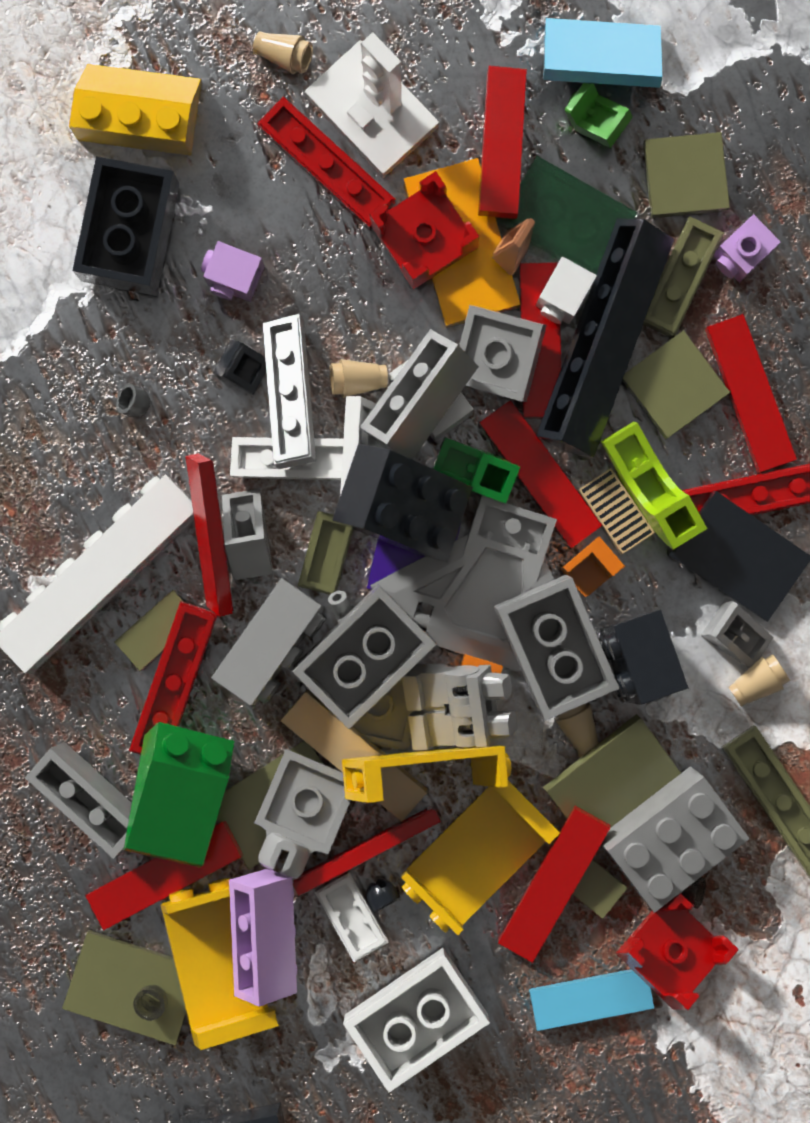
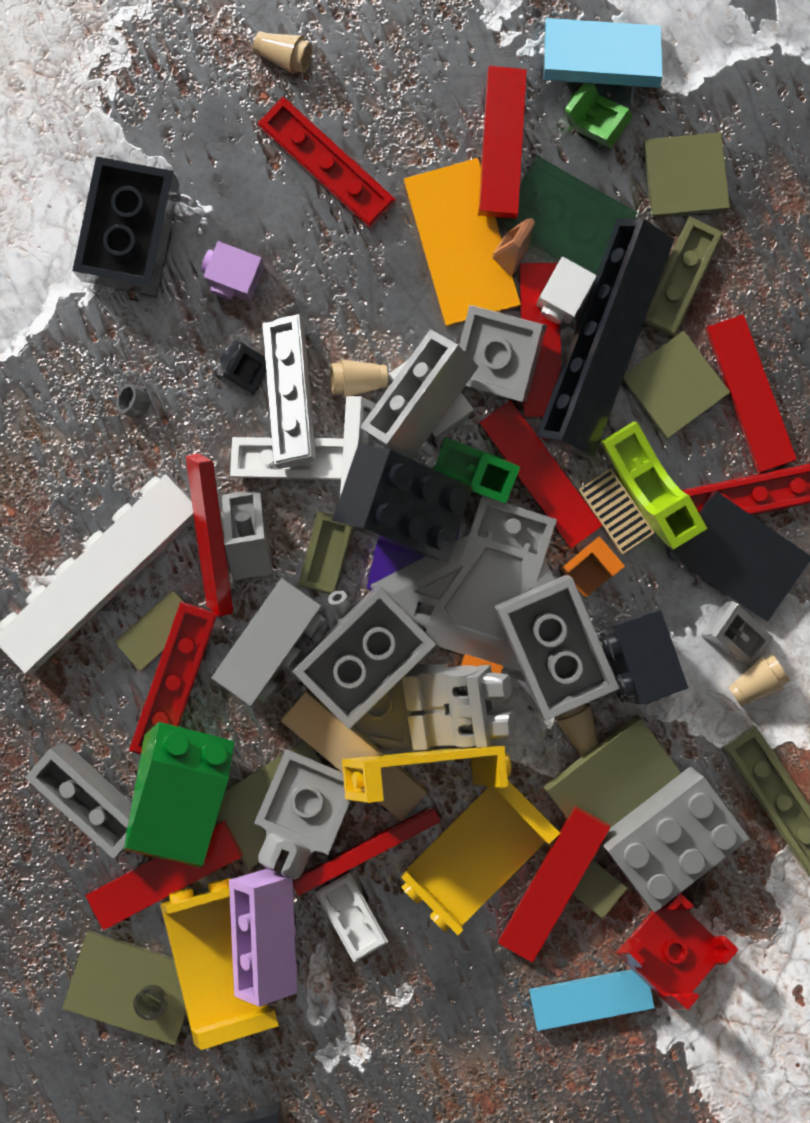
yellow slope [69,64,202,156] -> none
white piece [304,32,439,178] -> none
white brick [343,948,490,1093] -> none
black hinge [366,879,401,913] -> none
red panel [369,171,479,290] -> none
lavender brick [713,214,781,283] -> none

